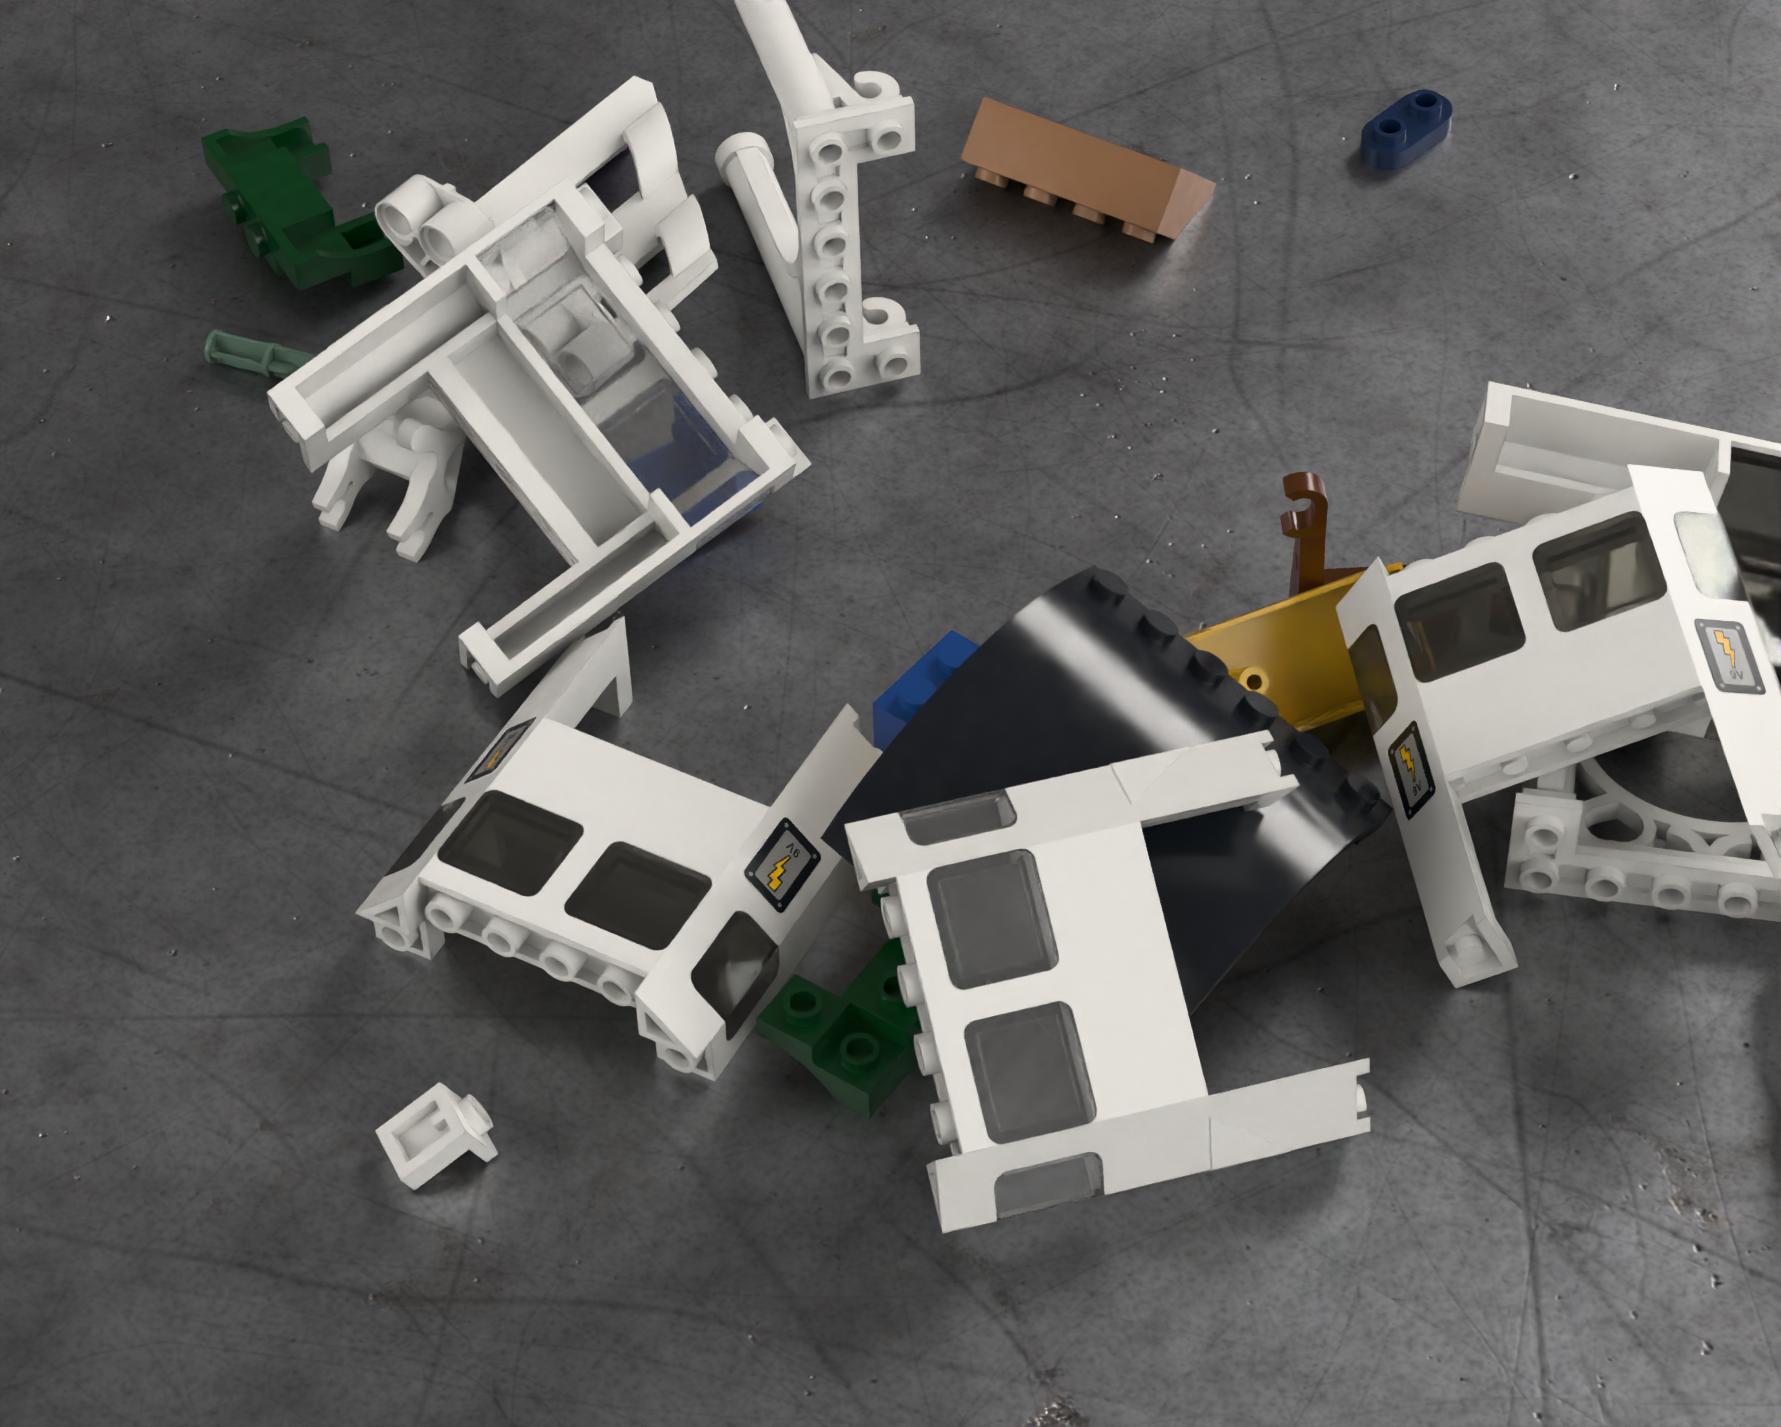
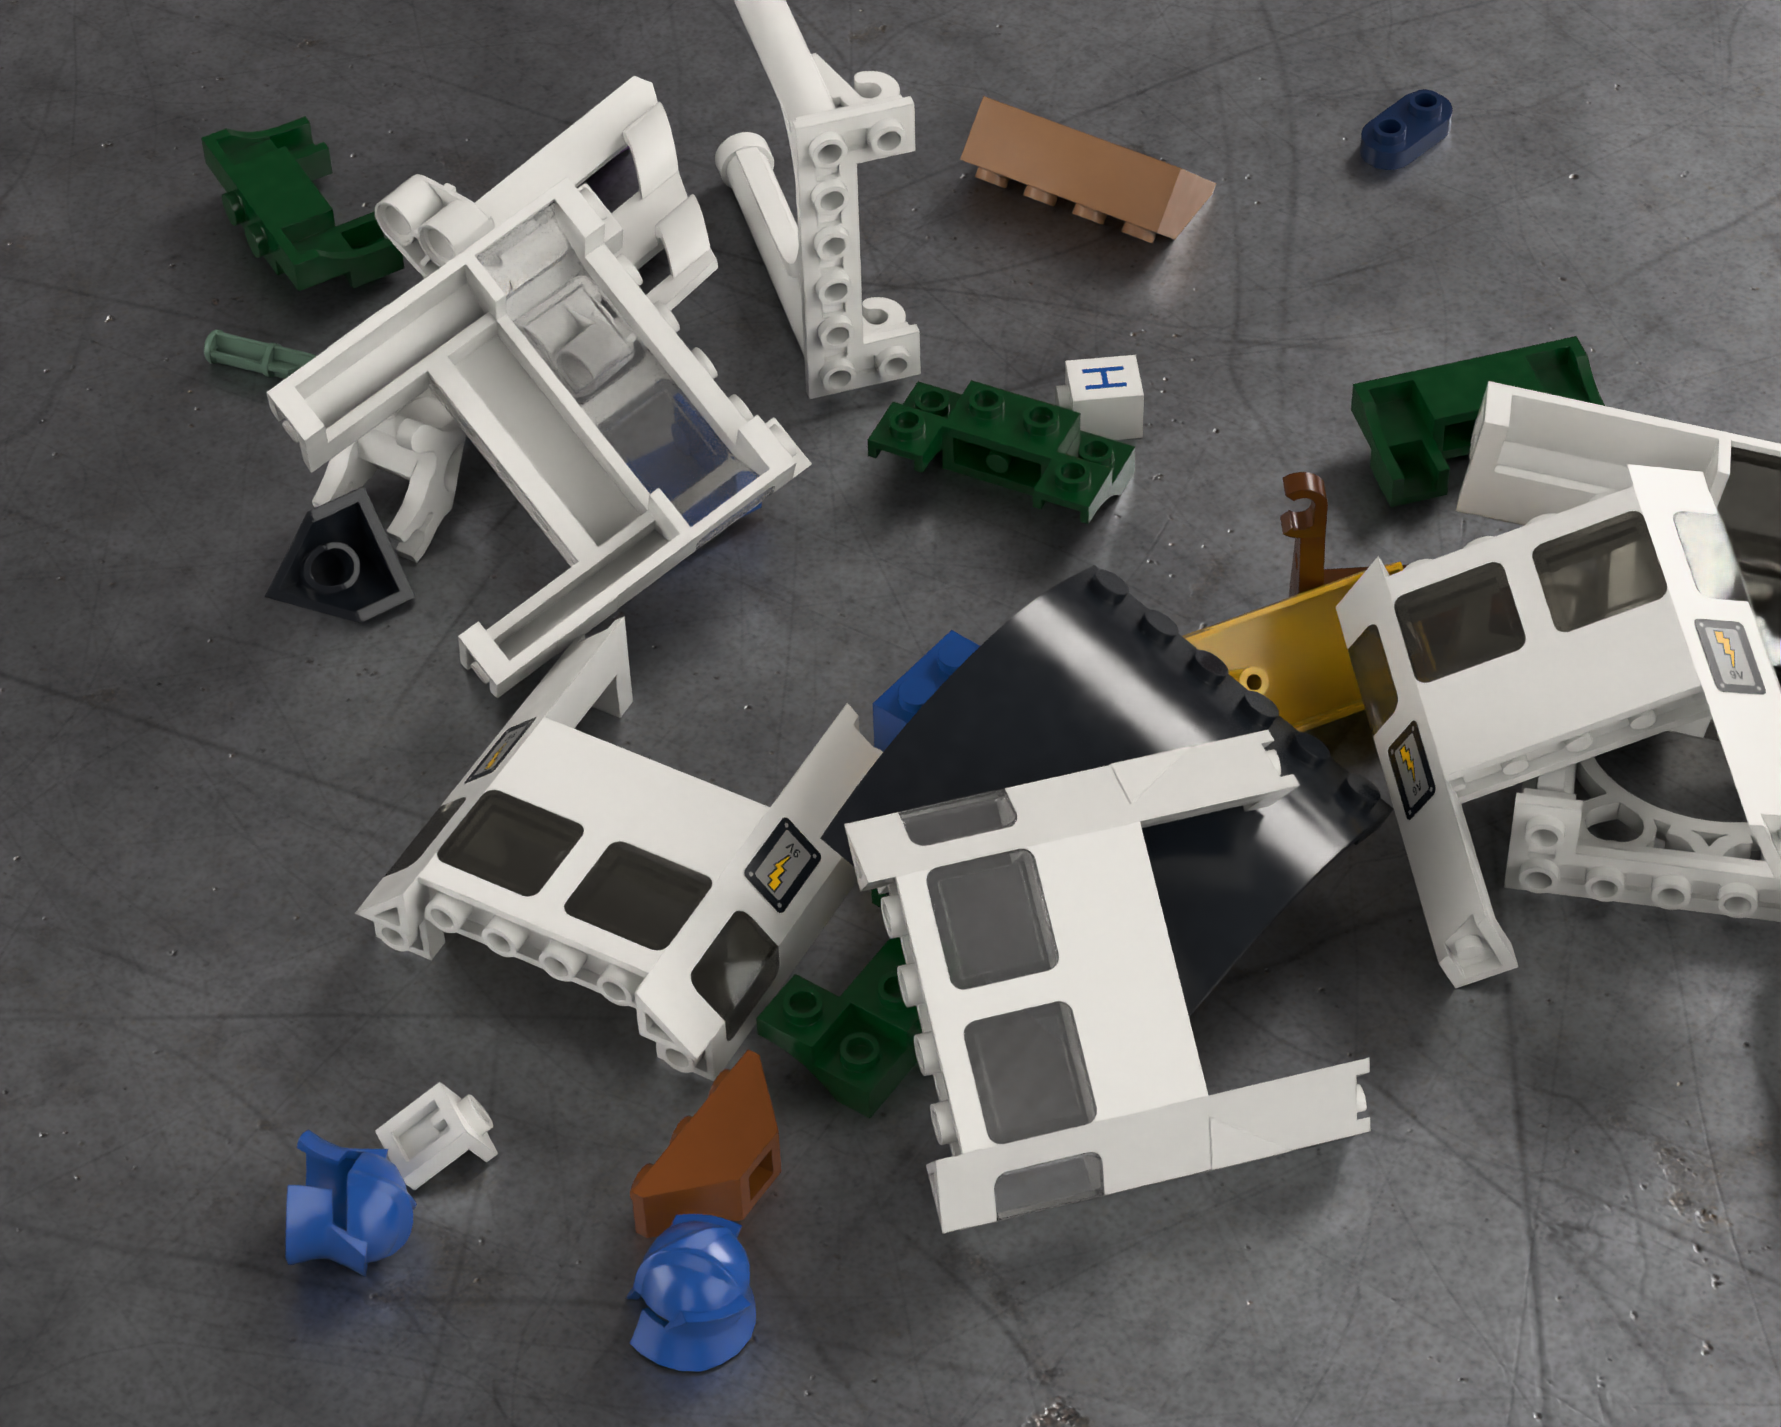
none -> black slope [265,486,415,623]
none -> blue helmet [285,1129,417,1277]
none -> blue helmet [625,1214,756,1372]
none -> dark orange slope [630,1049,782,1238]
none -> dark green bracket [867,380,1135,524]
none -> white brick [1055,355,1144,440]
none -> dark green bracket [1351,336,1605,507]

